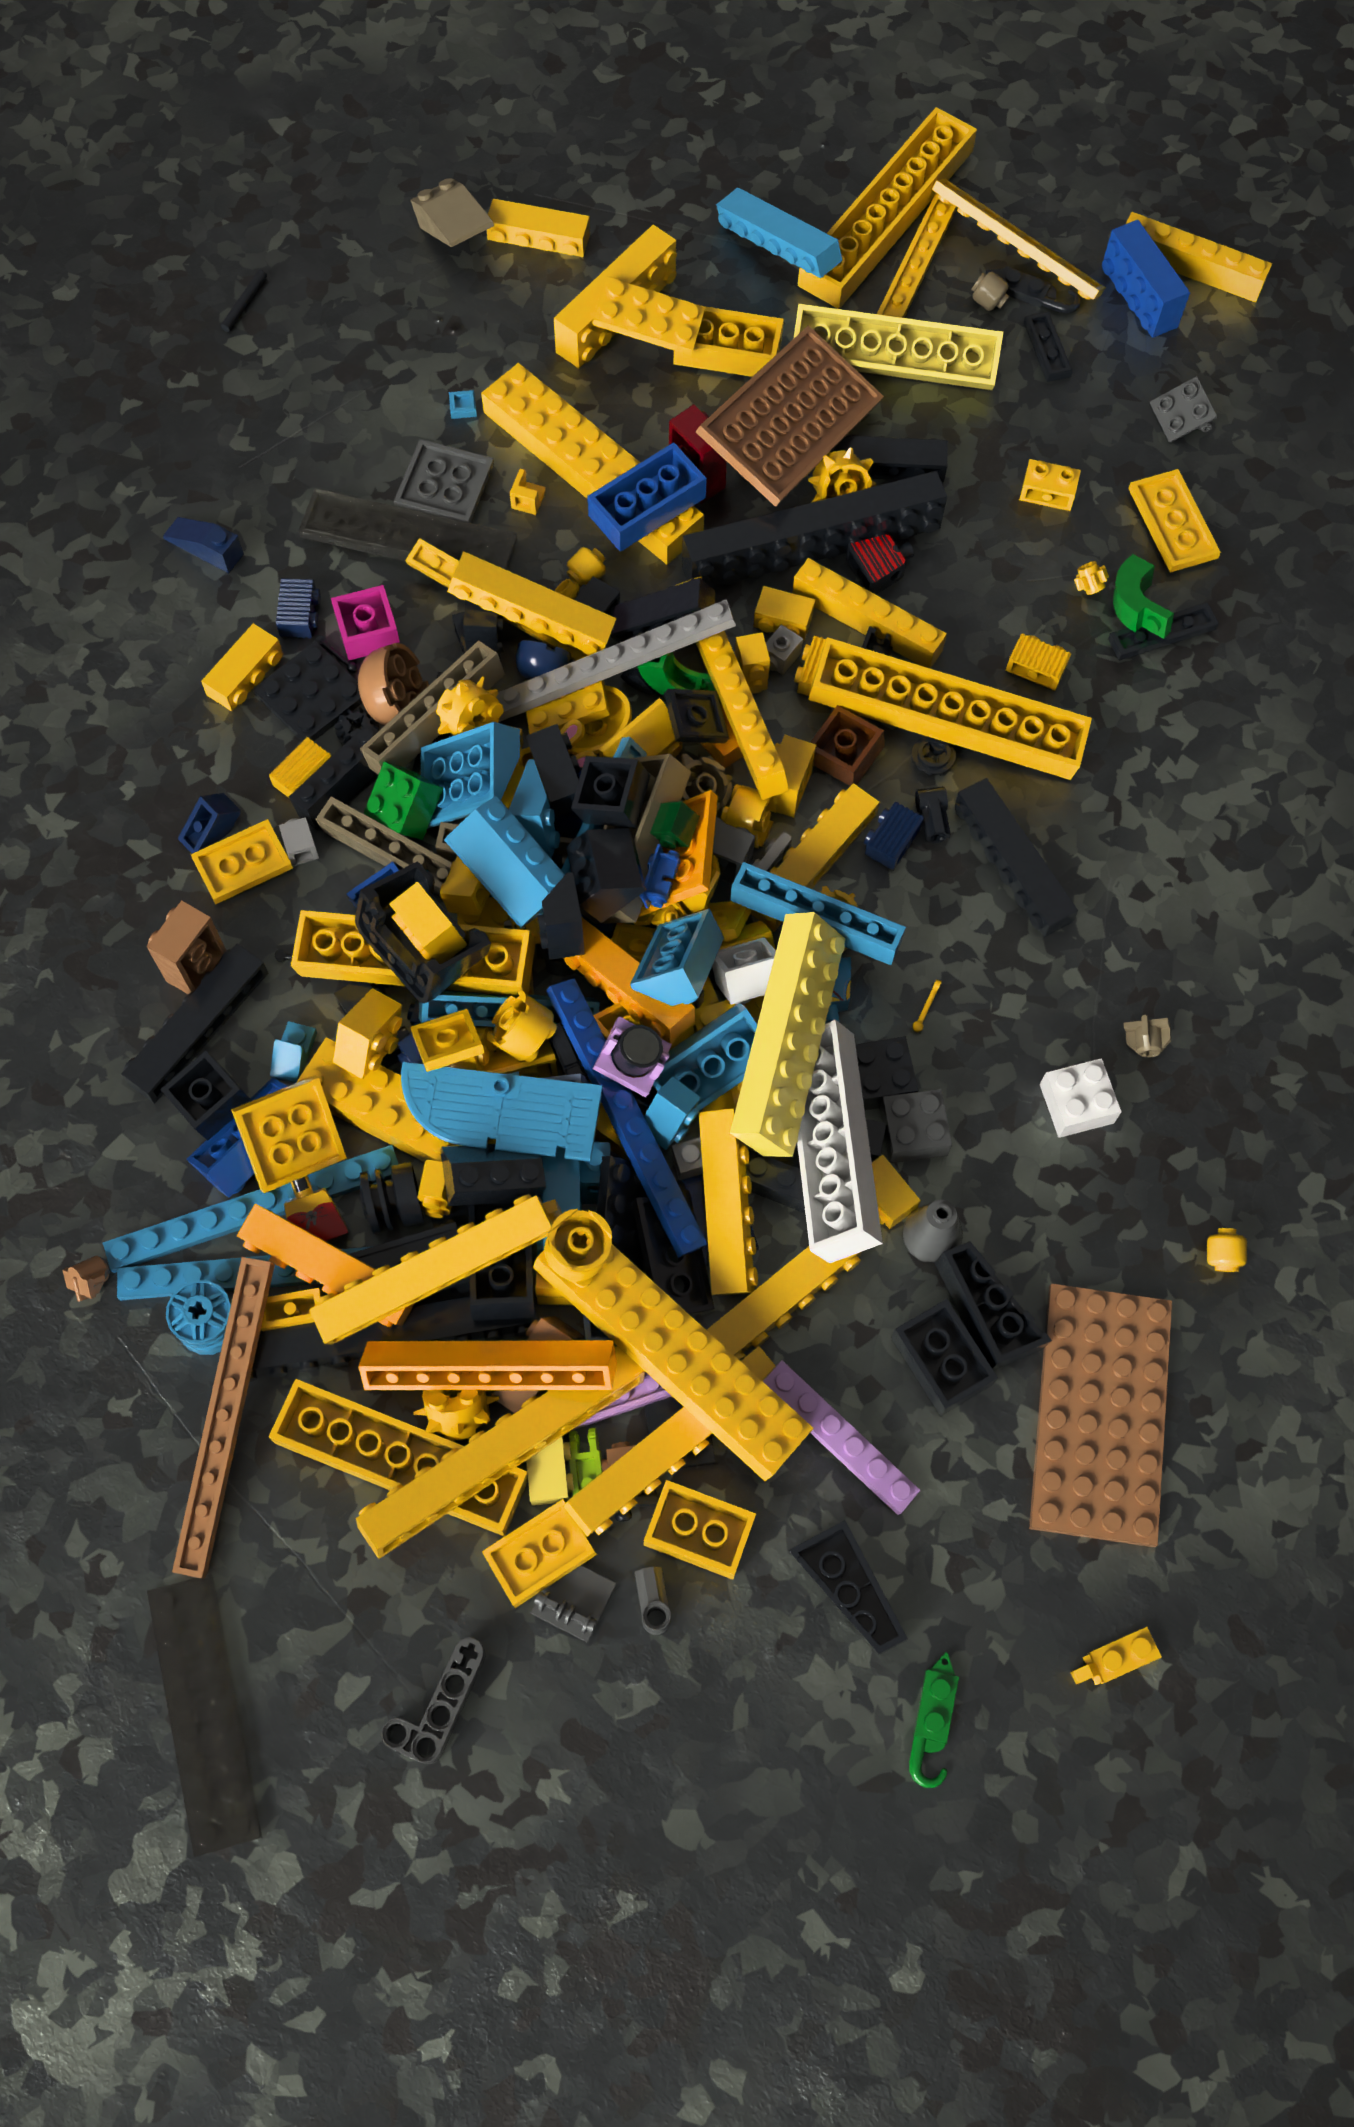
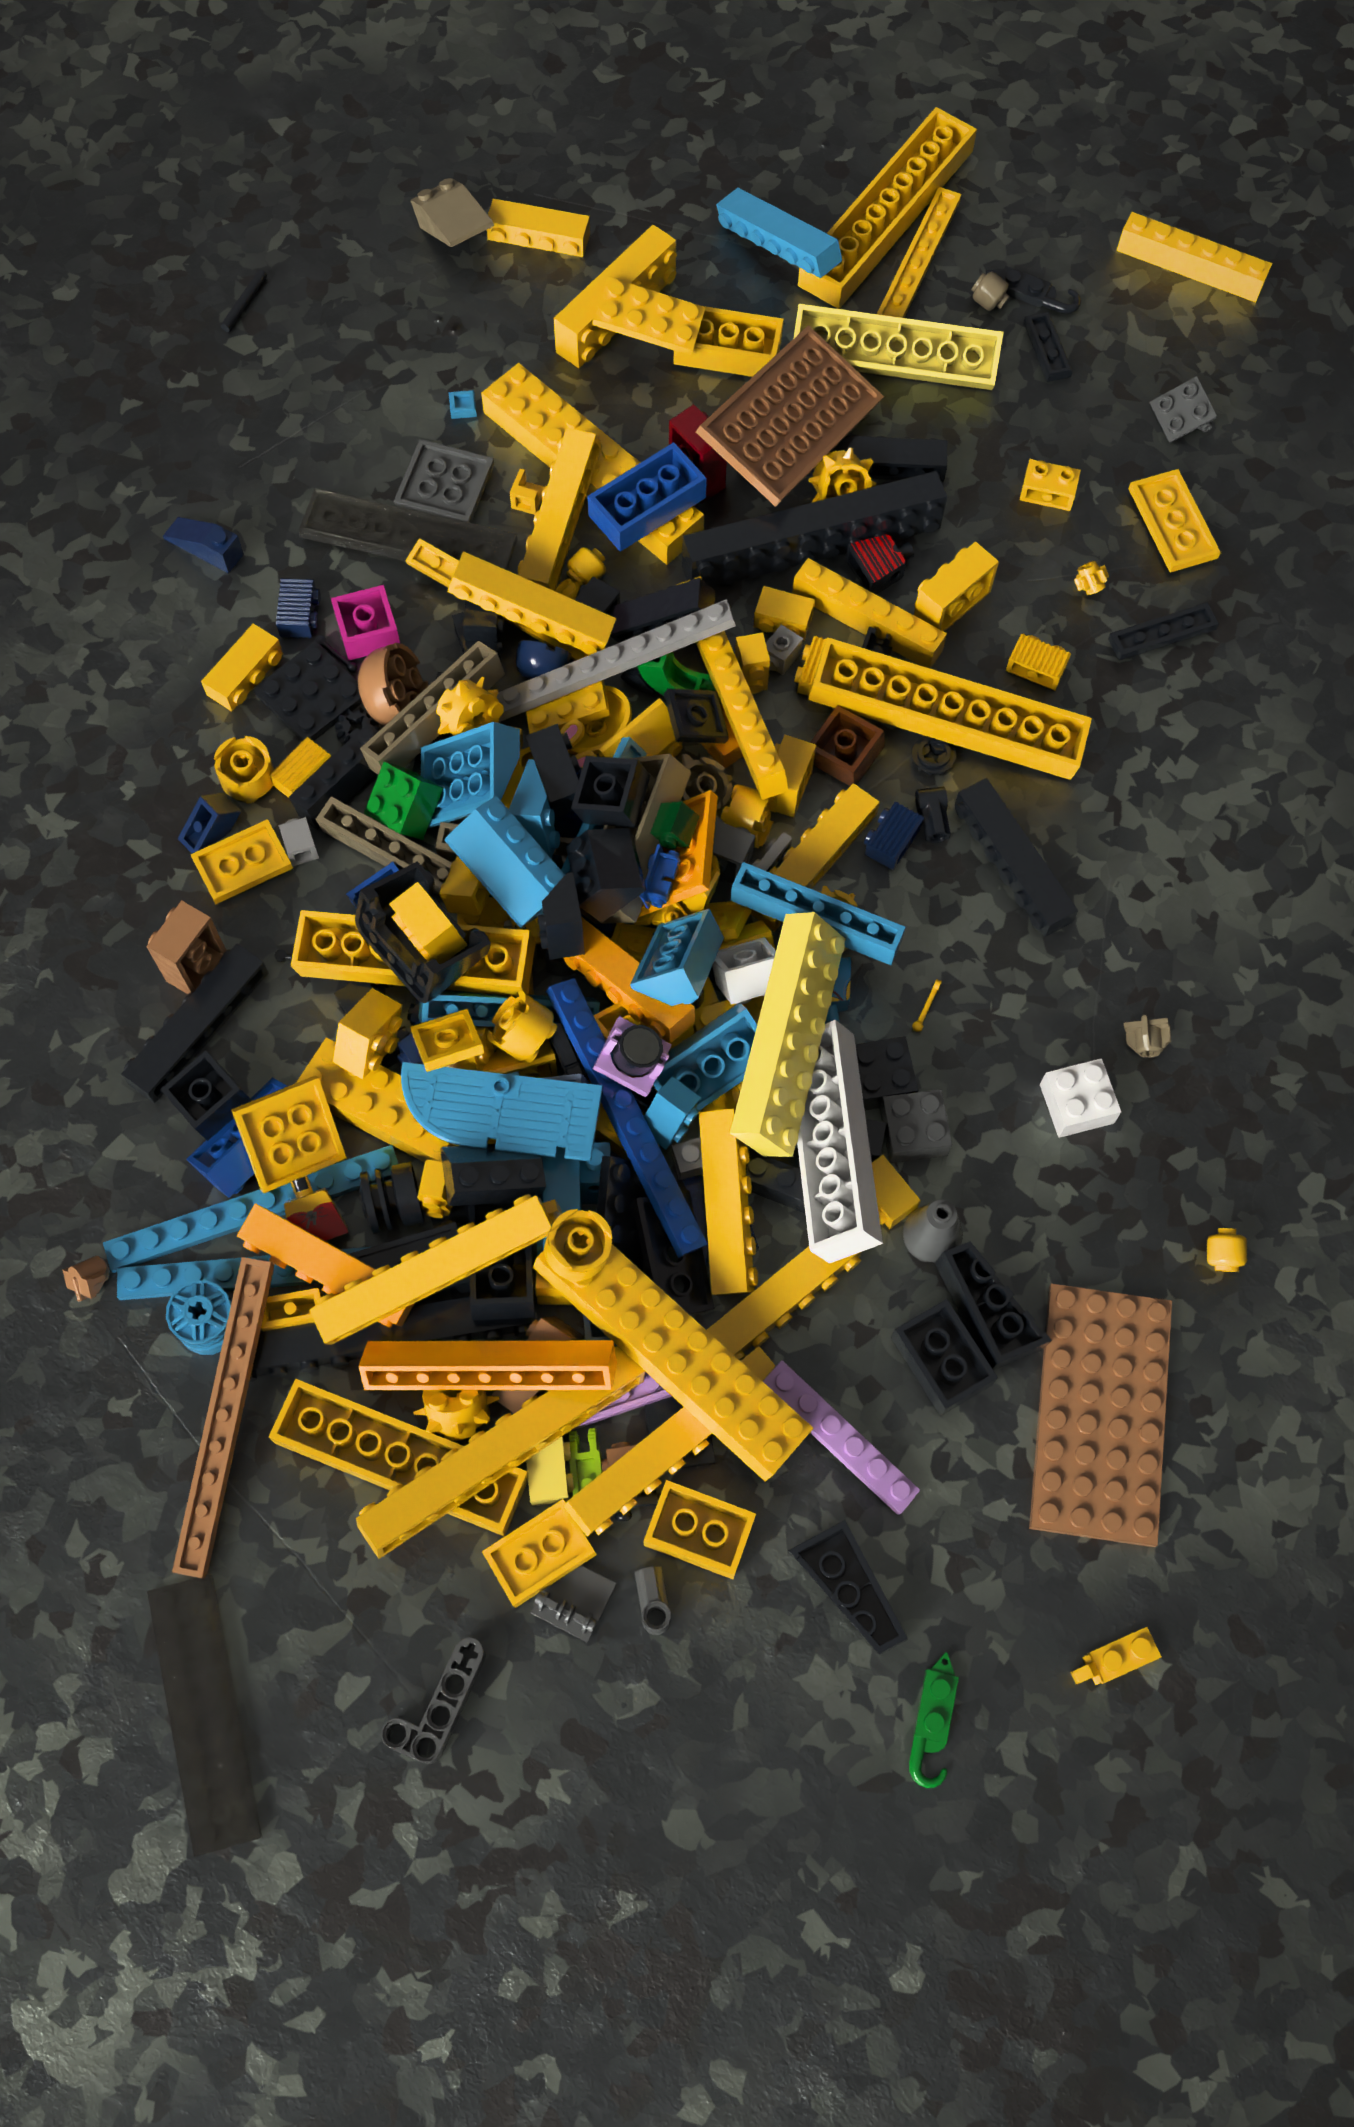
dark azure slope [270,1021,317,1084] -> none
yellow plate [932,178,1106,300] -> none
blue brick [1102,220,1190,338] -> none
green arch [1113,554,1174,639] -> none
none -> yellow brick [214,736,274,803]
none -> yellow brick [518,427,602,591]
none -> yellow brick [914,541,999,631]

